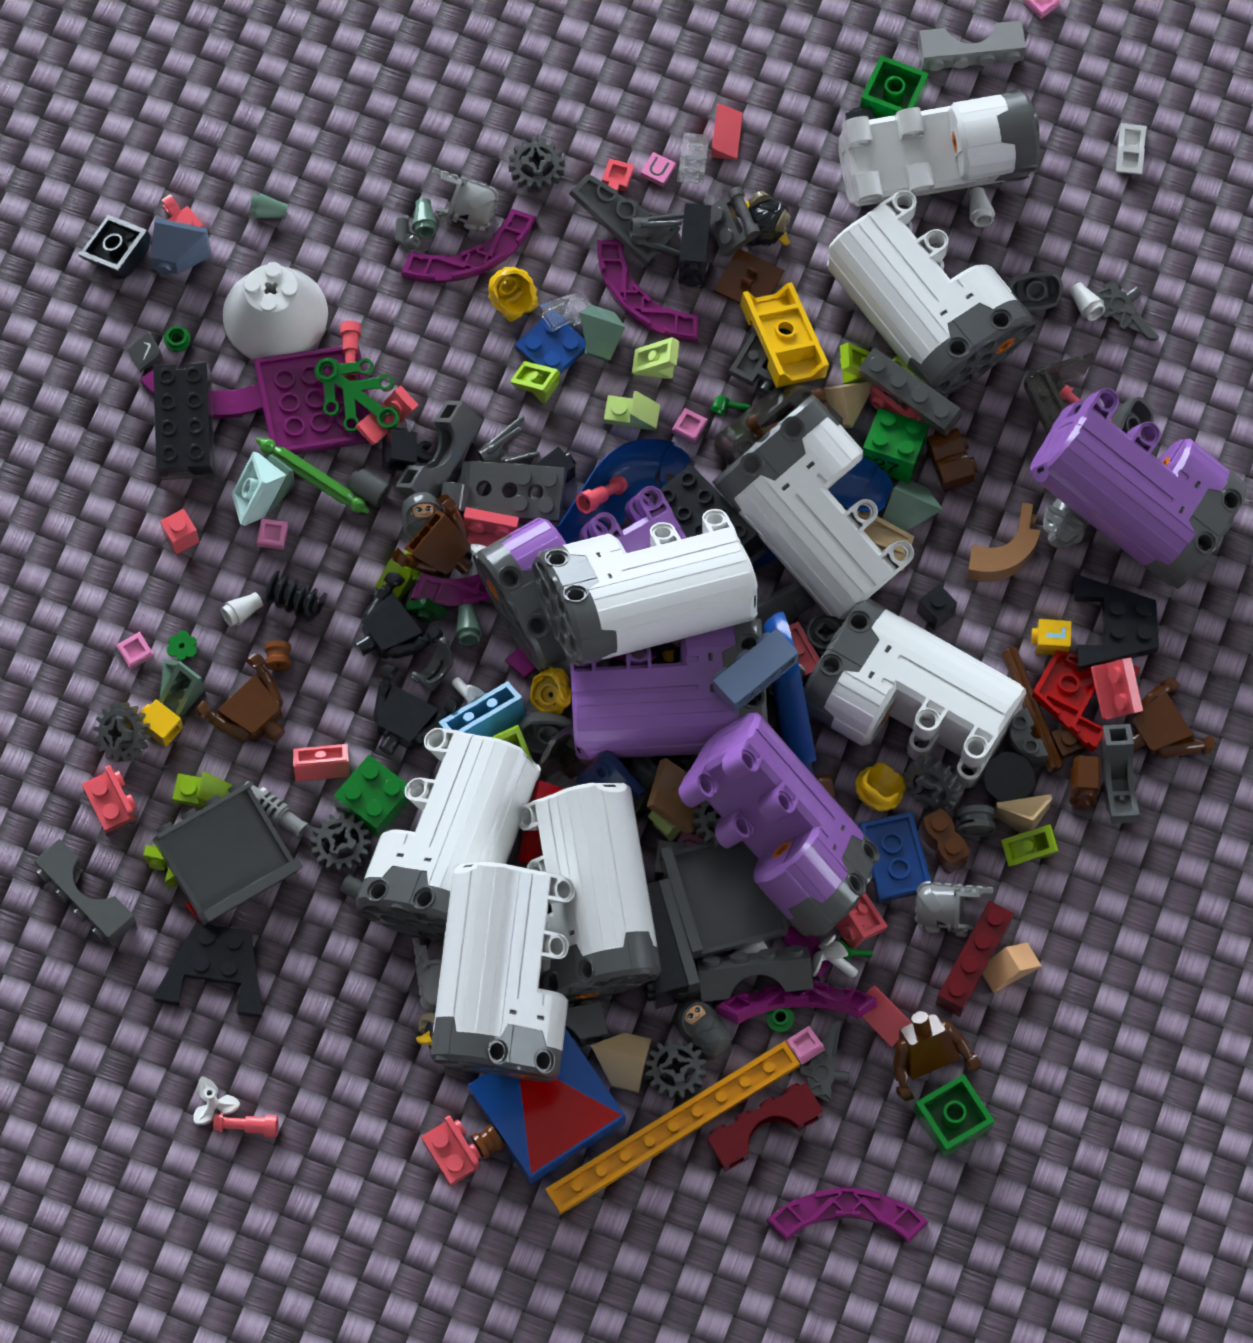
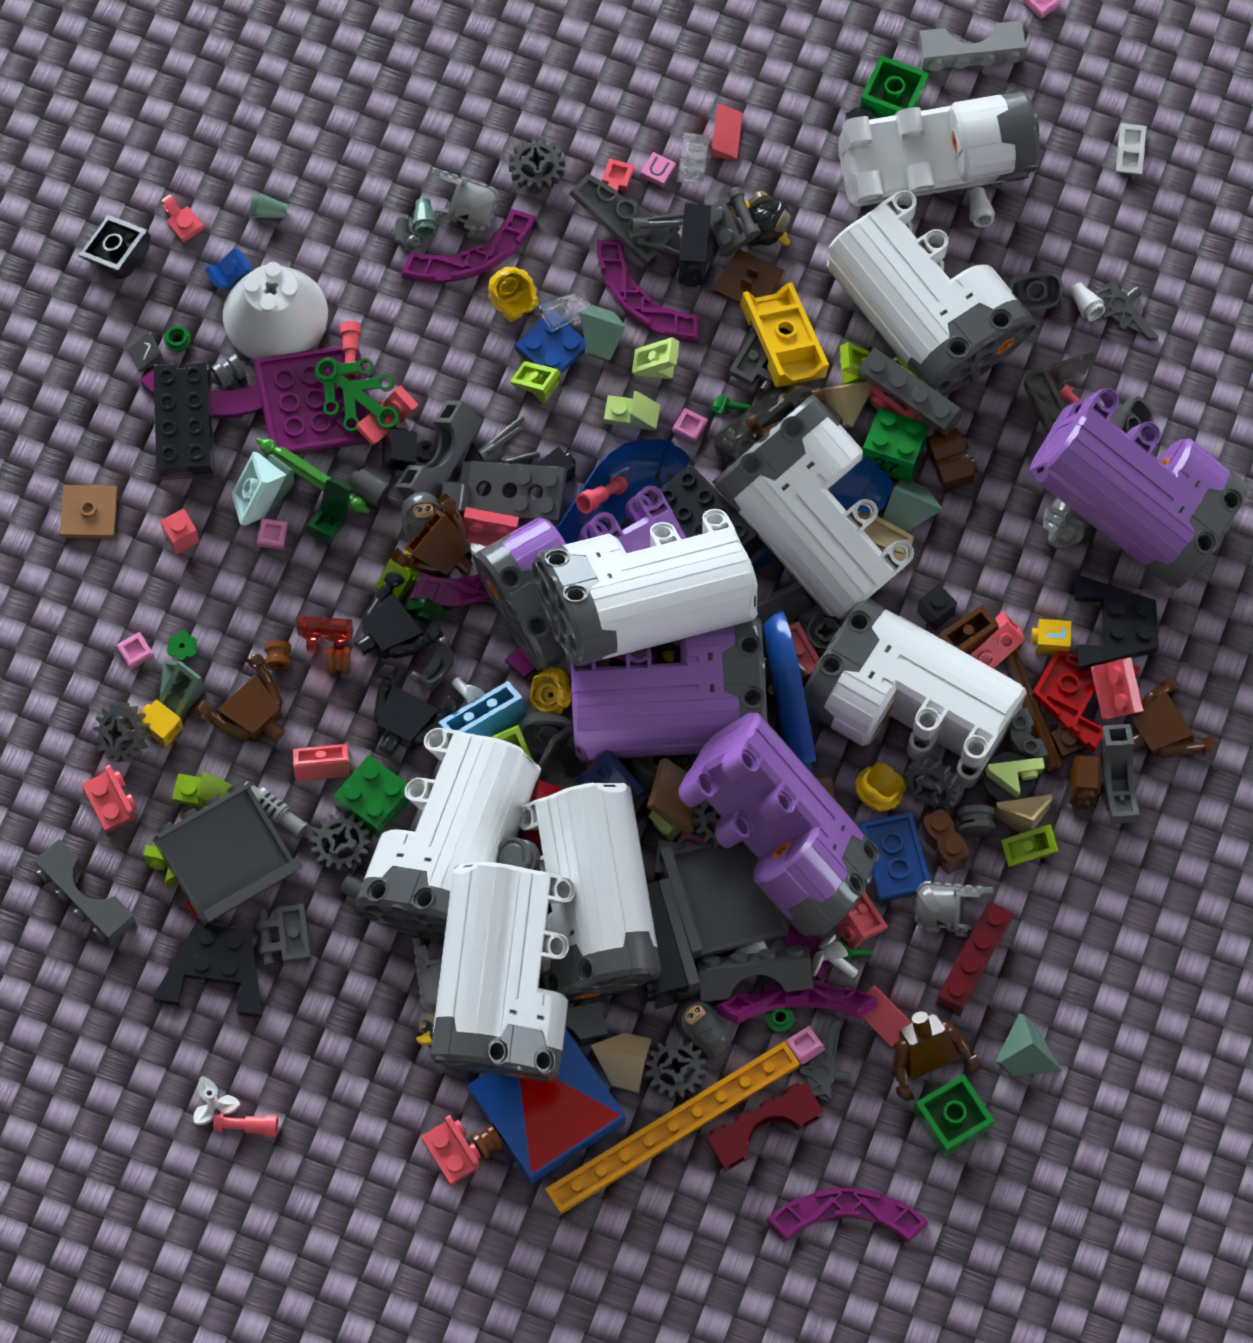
sand blue slope [150,218,212,274] -> none
white cone [221,592,263,627] -> none
black piece [266,570,327,622] -> none
sand green cone [455,603,482,646] -> none
sand blue brick [713,628,799,713] -> none
medium nougat arch [966,503,1040,582] -> none
light nougat slope [982,943,1041,993] -> none
none -> medium nougat plate [60,485,118,539]
none -> blue bracket [205,248,252,289]
none -> dark grey wheel [211,354,247,389]
none -> dark grey plate [256,904,311,967]
none -> clear red plate [296,616,354,652]
none -> dark green bracket [305,477,352,544]
none -> dark orange wheel [327,647,351,674]
none -> dark grey wheel [496,837,540,870]
none -> reddish brown brick [938,605,999,654]
none -> coral bracket [968,611,1025,669]
none -> yellowish green slope [985,757,1045,798]
none -> sand green slope [995,1013,1061,1076]

